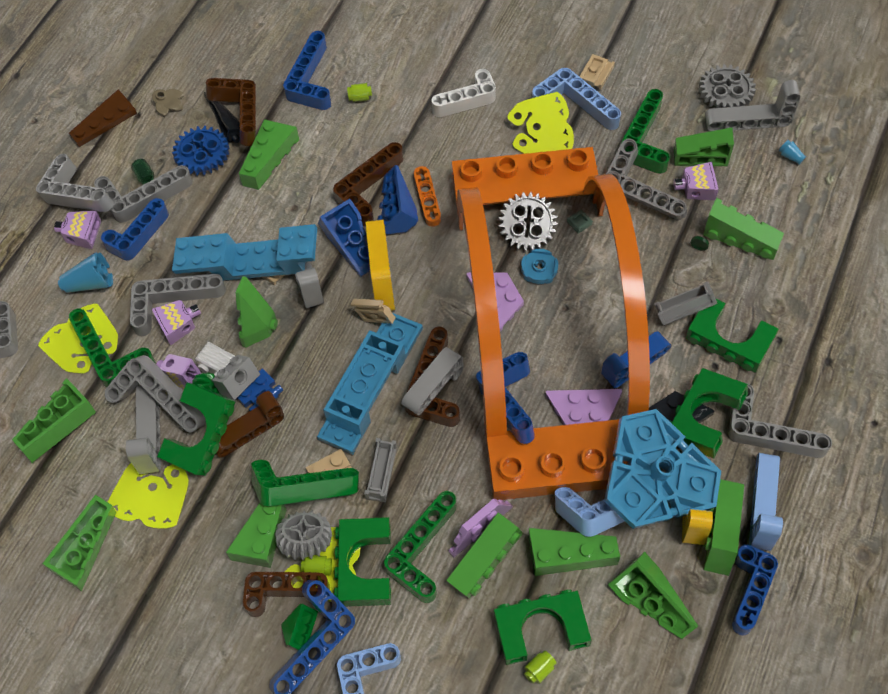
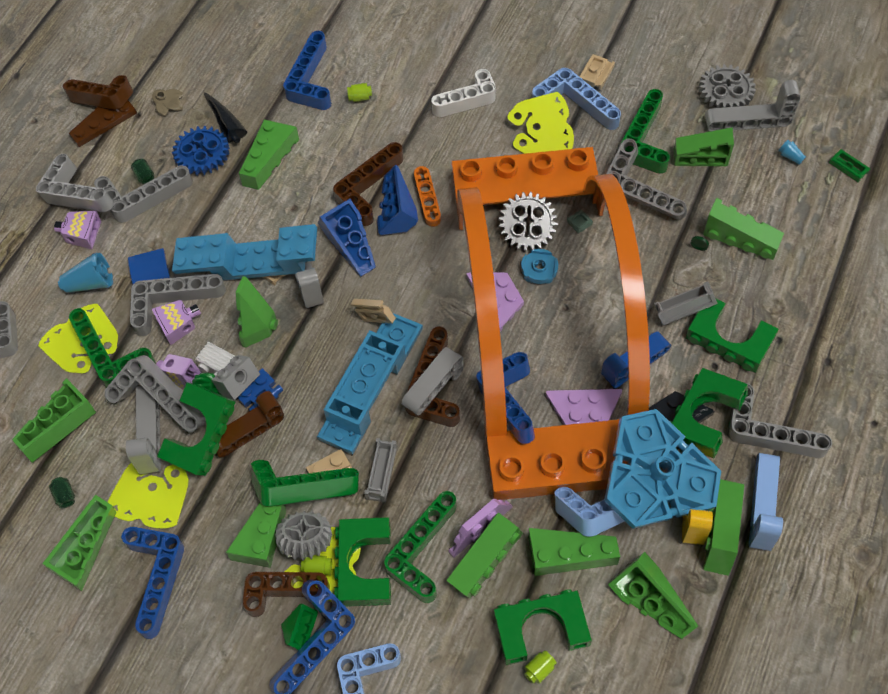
blue beam [101,198,169,261] -> none
reddish brown beam [206,78,256,146] -> none
yellow beam [366,219,395,311] -> none
lavender torso [673,162,719,200] -> none
blue beam [732,545,778,636] -> none
none -> clear green brick [49,477,75,508]
none -> reddish brown beam [63,75,133,109]
none -> blue beam [121,527,184,639]
none -> blue slope [128,248,170,284]
none -> green tile [829,149,870,182]

